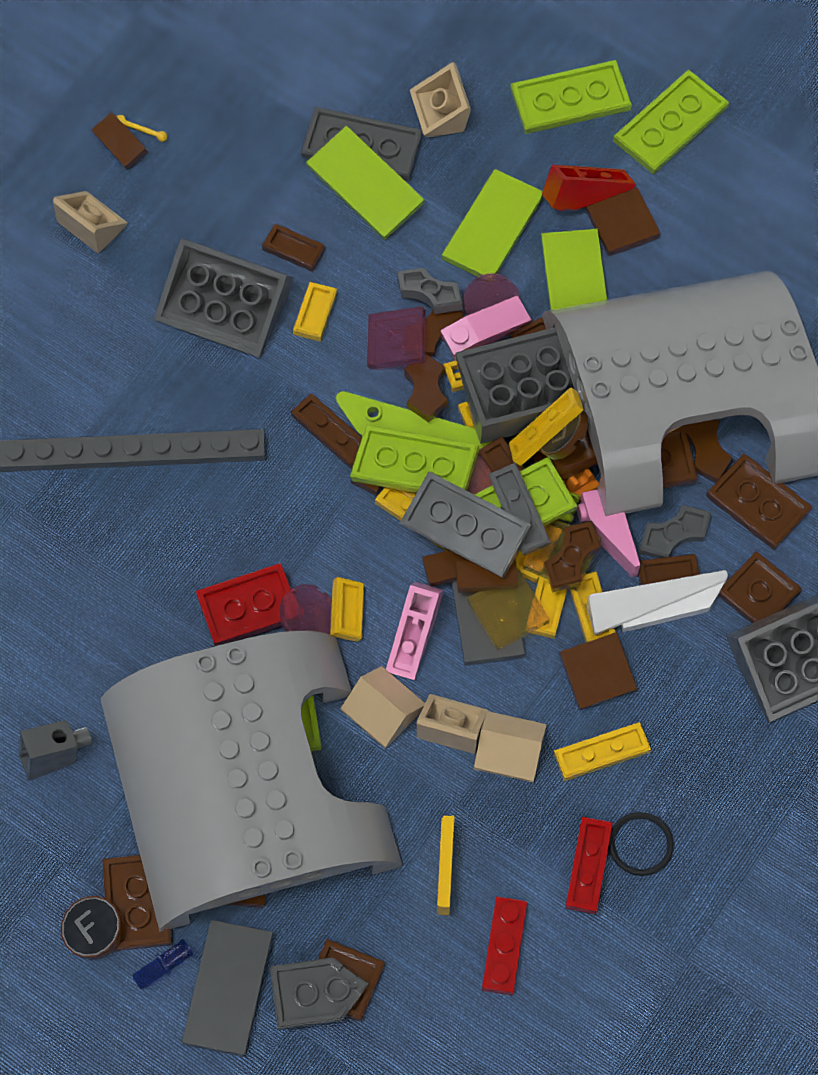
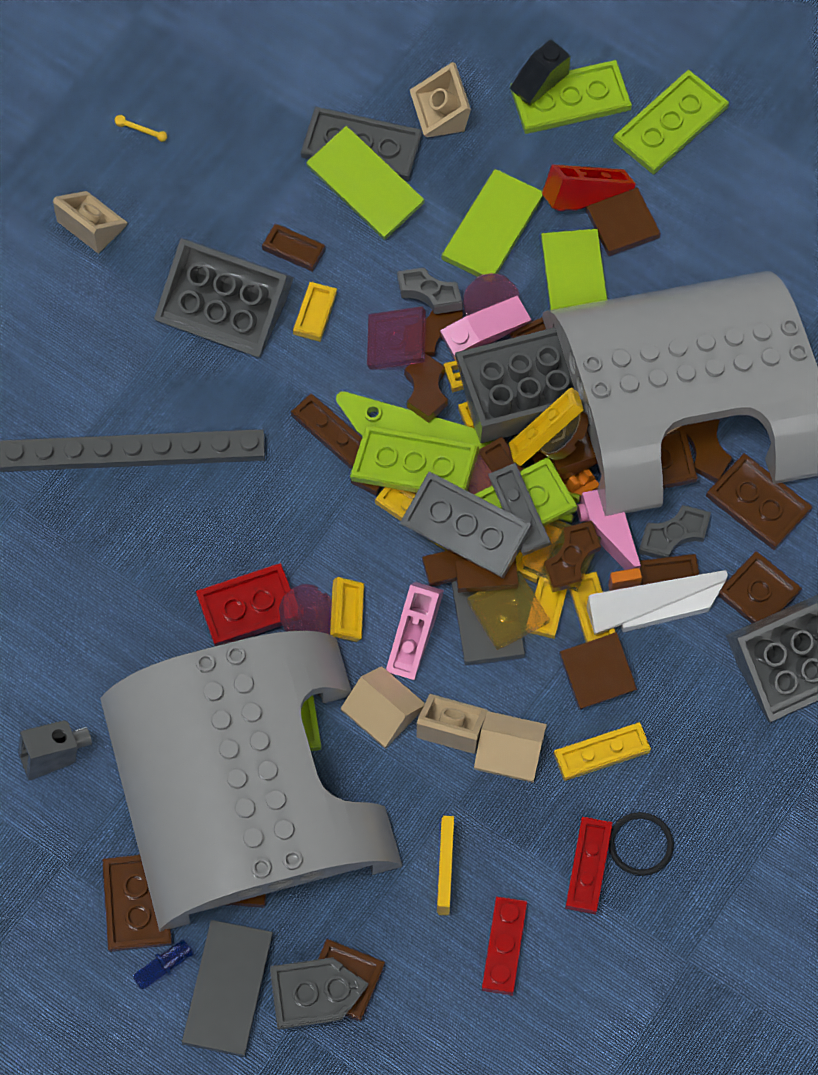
black tile [61,896,124,960] -> none
reddish brown tile [91,112,148,170] -> none
none -> black slope [510,39,571,106]
none -> orange tile [608,568,642,591]

